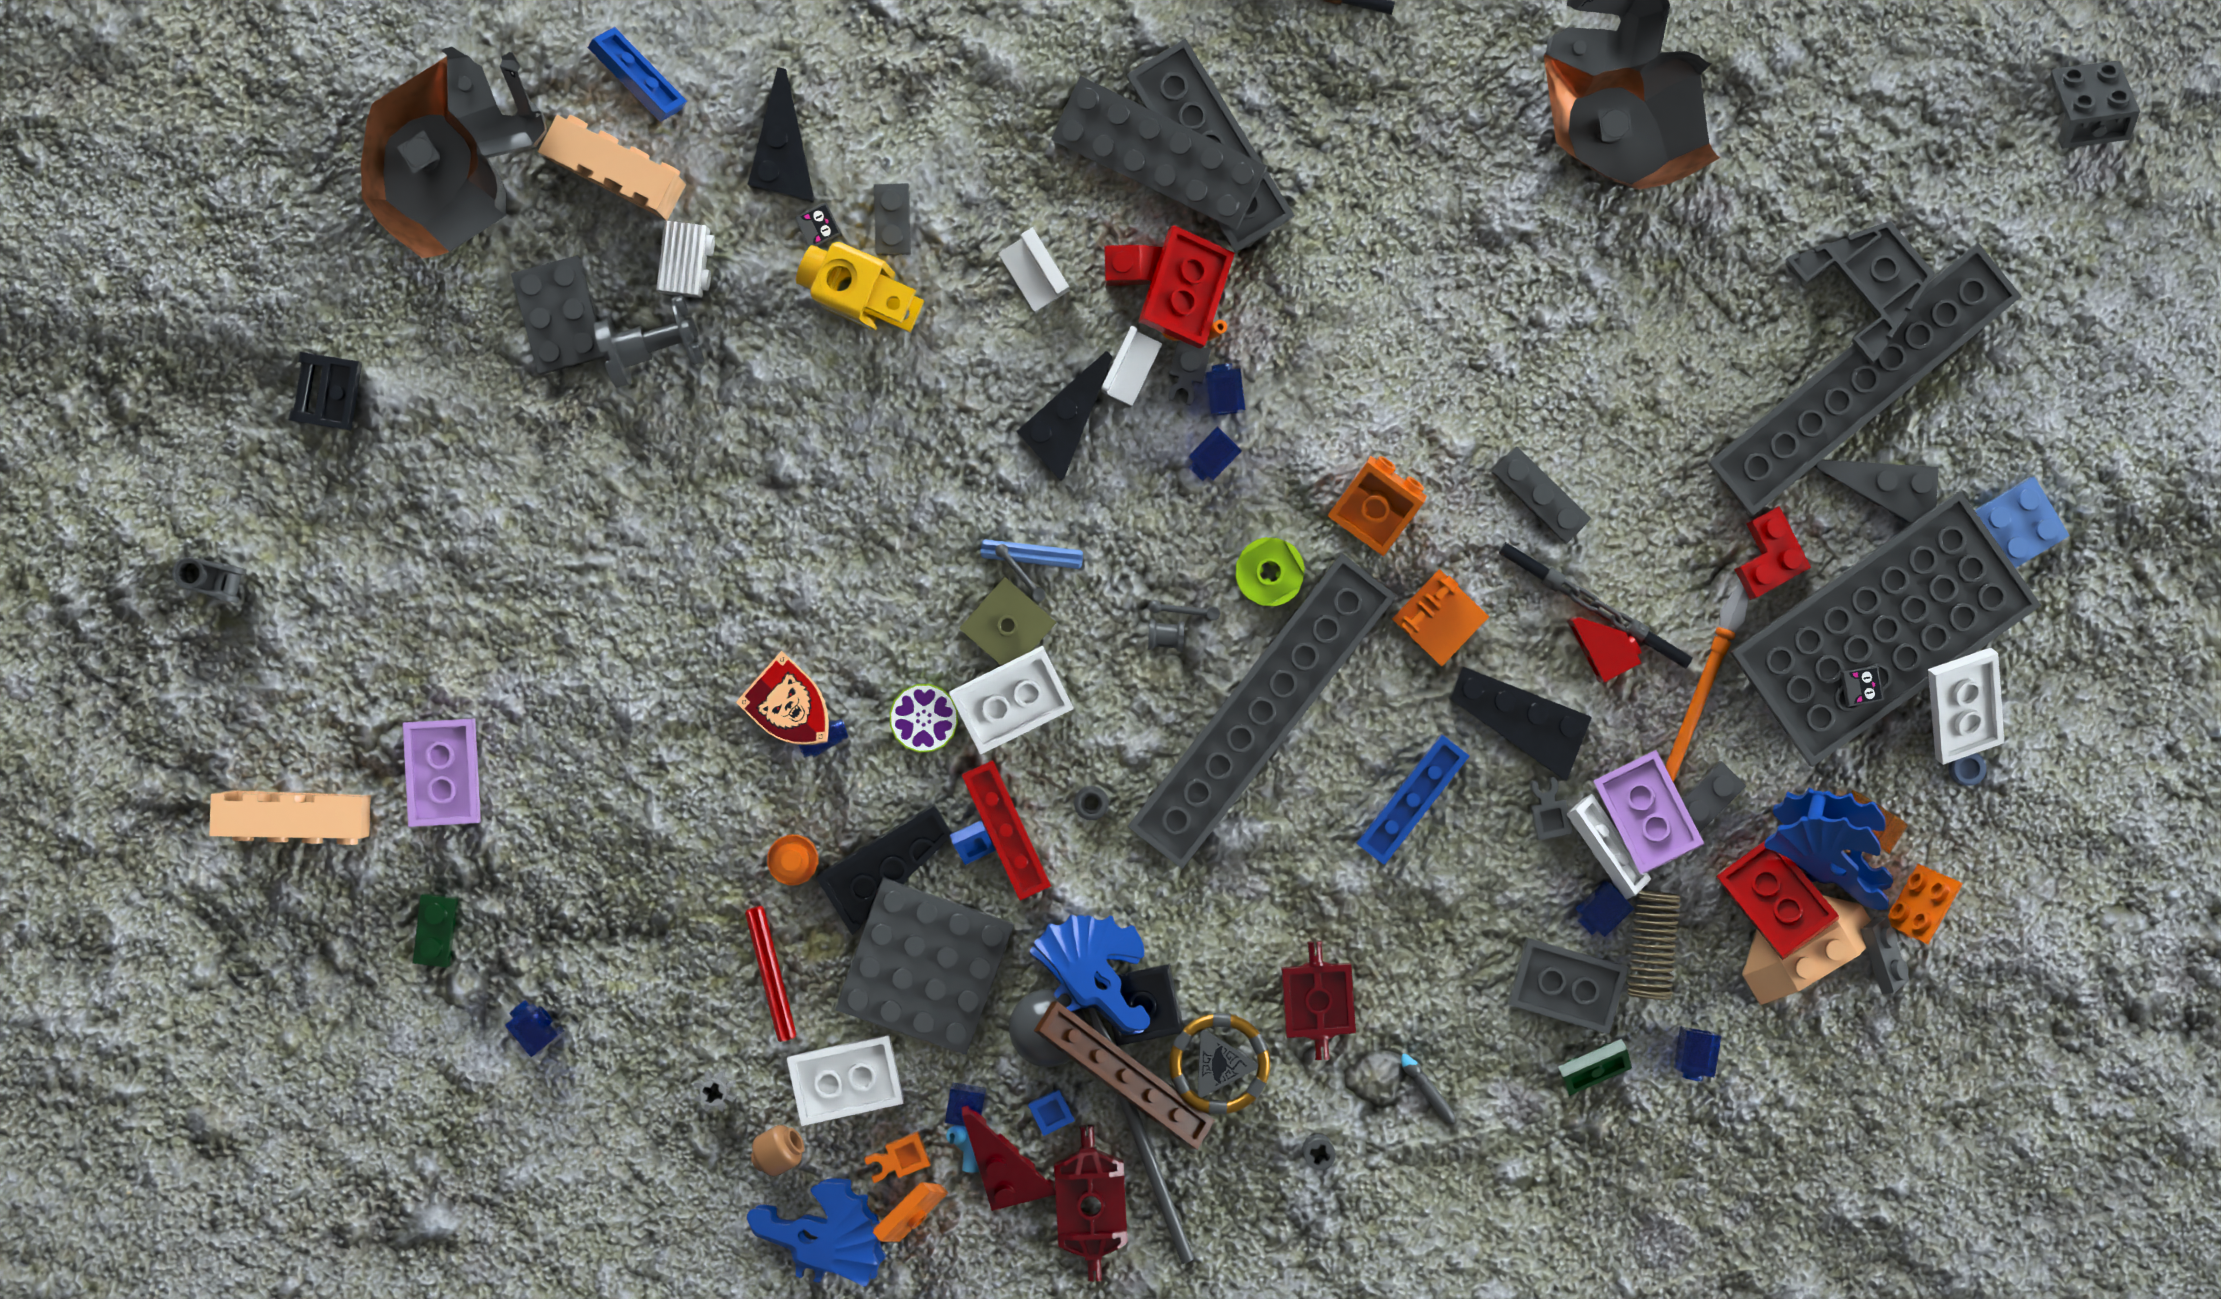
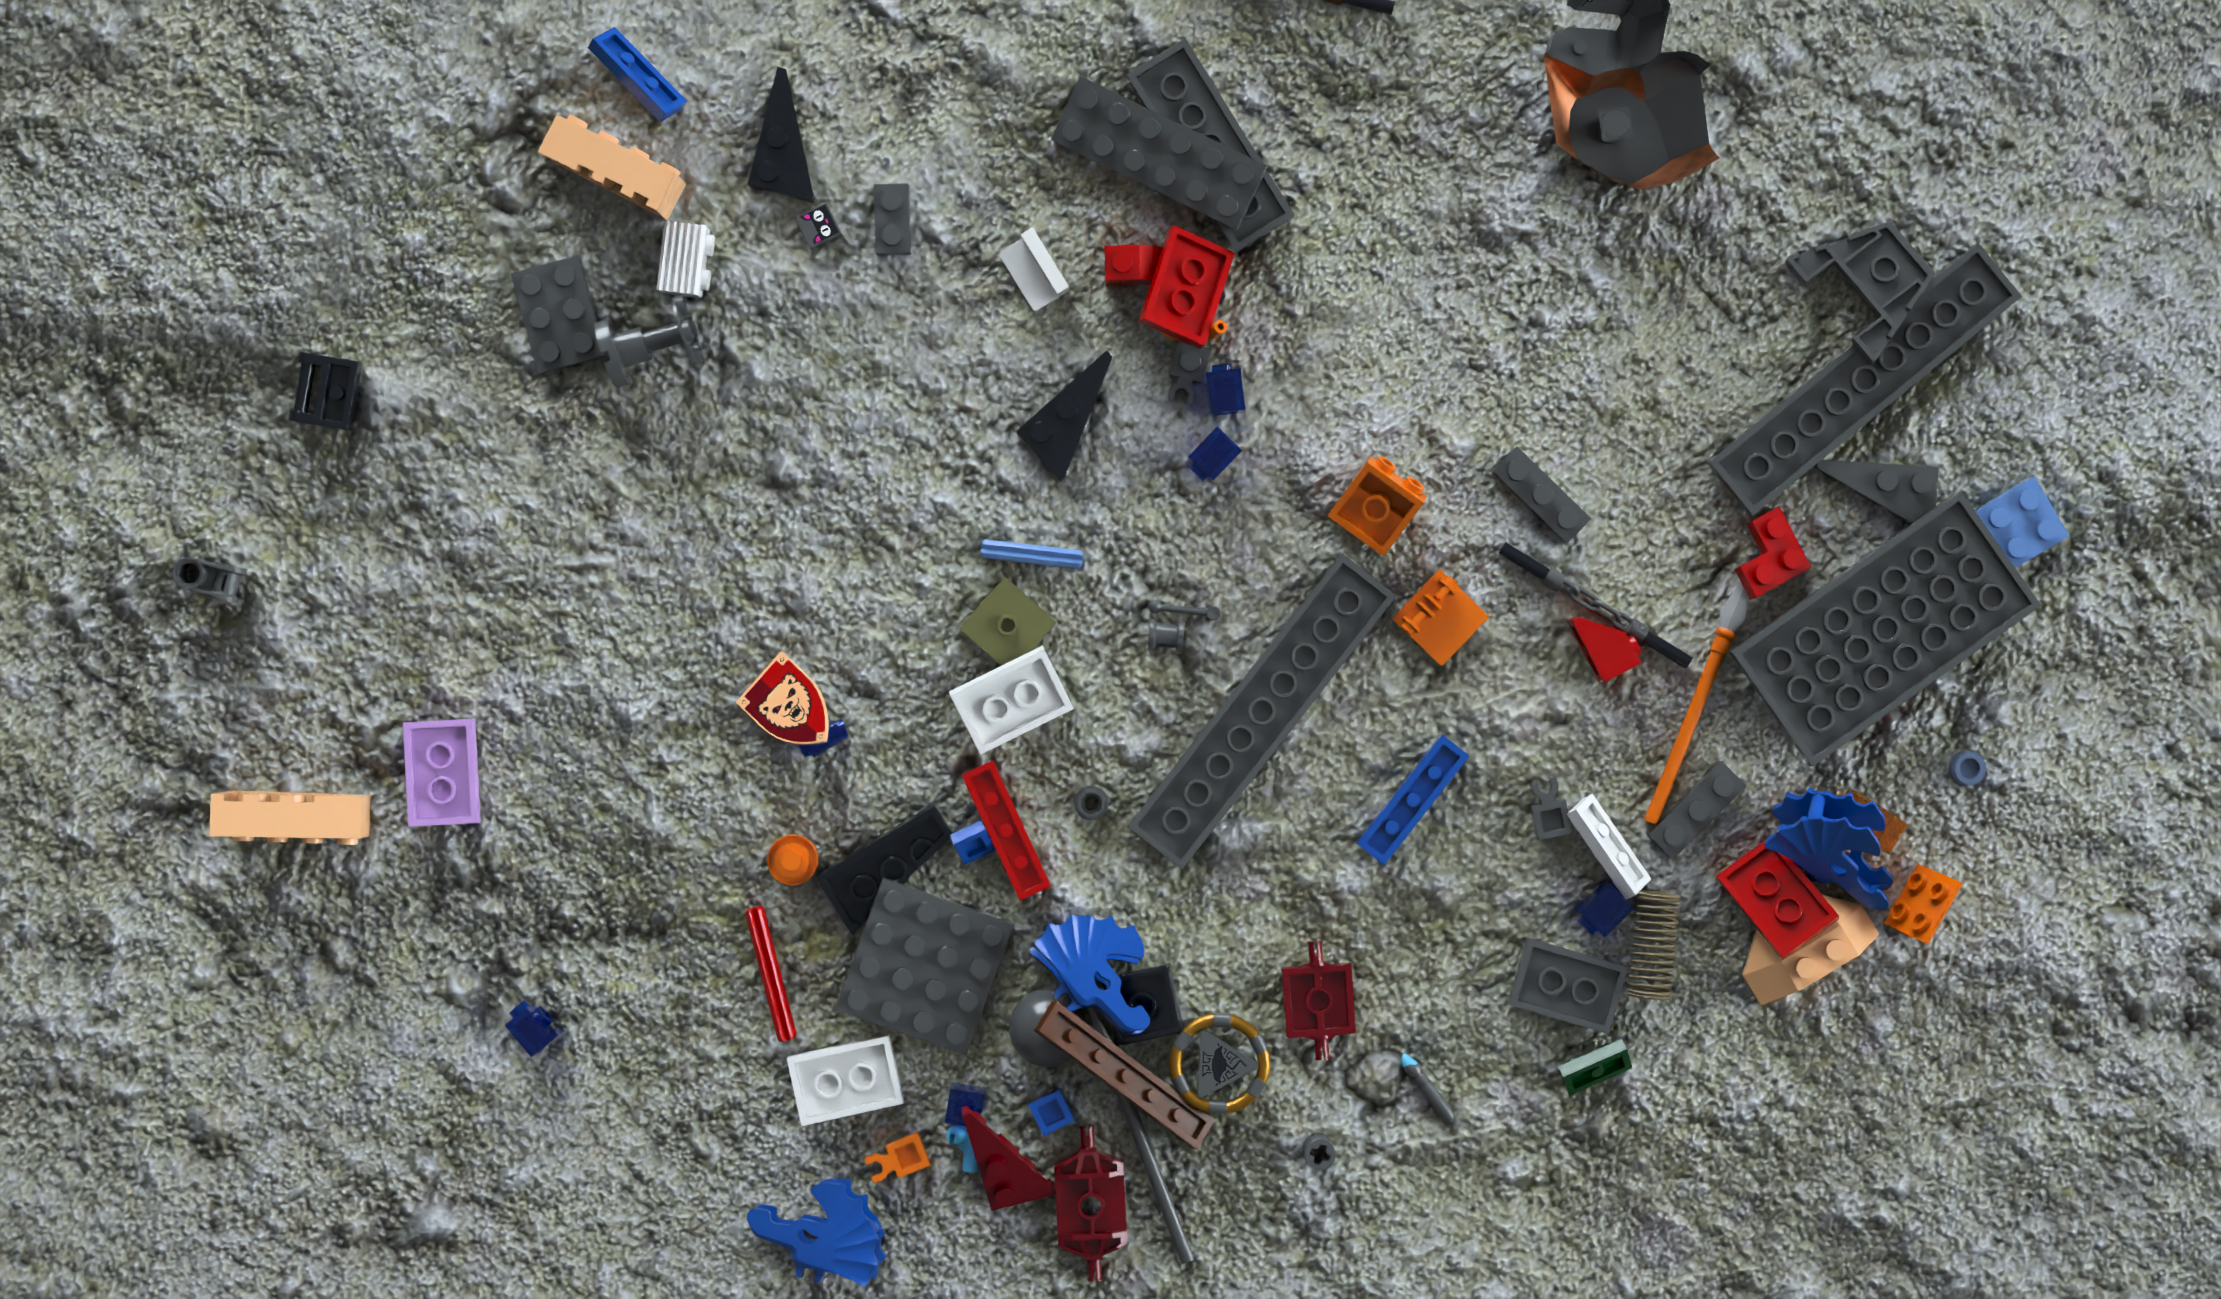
dark grey piece [361,47,547,258] -> none
dark green plate [412,893,458,968] -> none
light grey gear [694,1069,736,1112] -> none
medium nougat head [751,1125,804,1177] -> none
yellow piece [796,242,925,333] -> none
orange plate [873,1182,948,1242] -> none
tile [890,684,959,752] -> none
dark grey hinge [995,544,1046,602] -> none
white panel [1101,326,1162,407] -> none
lime plate [1235,537,1305,606] -> none
black wing [1449,666,1592,781] -> none
lavender plate [1594,750,1705,875] -> none
clear blue brick [1673,1026,1722,1081] -> none
tile [1840,666,1884,706] -> none
dark grey plate [1861,916,1909,994] -> none
white plate [1928,648,2004,765] -> none
dark grey bracket [2050,61,2140,149] -> none

